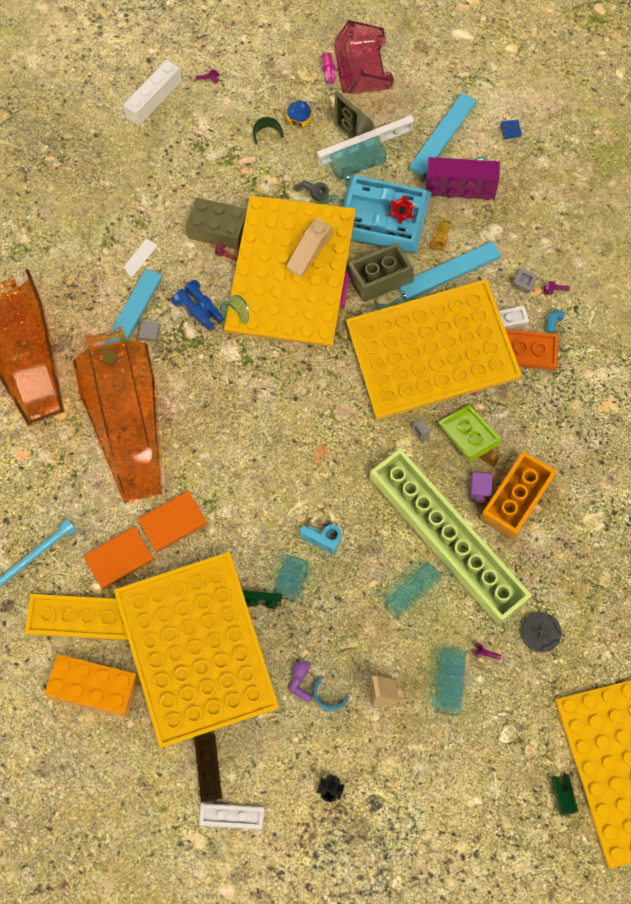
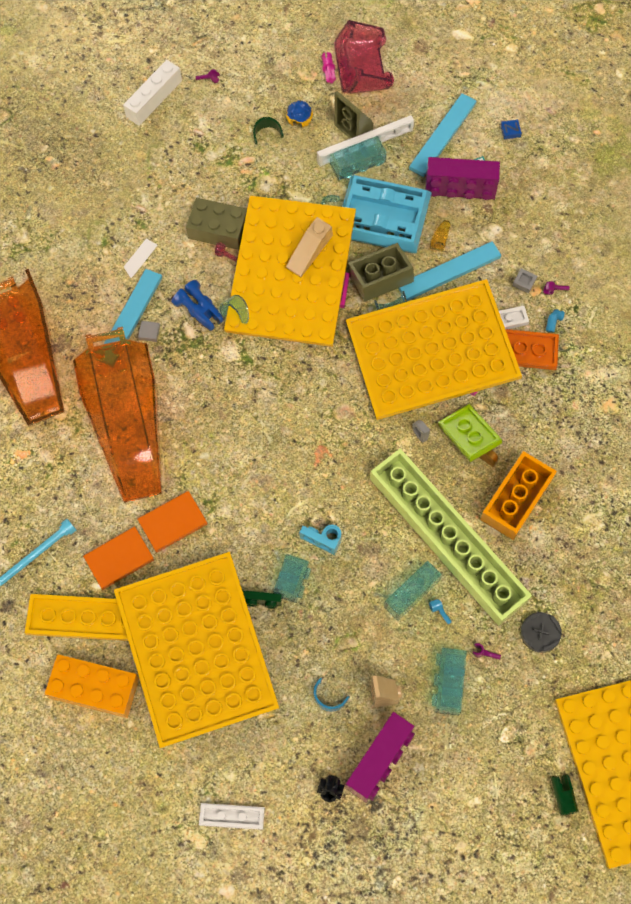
dark brown plate [194,734,223,802] -> none
medium lavender plate [289,660,312,703] -> none
dark grey plate [294,180,329,201] -> none
red rock [388,195,416,224] -> none
medium lavender brick [470,472,492,504] -> none
none -> magenta brick [345,712,415,803]
none -> dark azure hand [429,599,452,624]

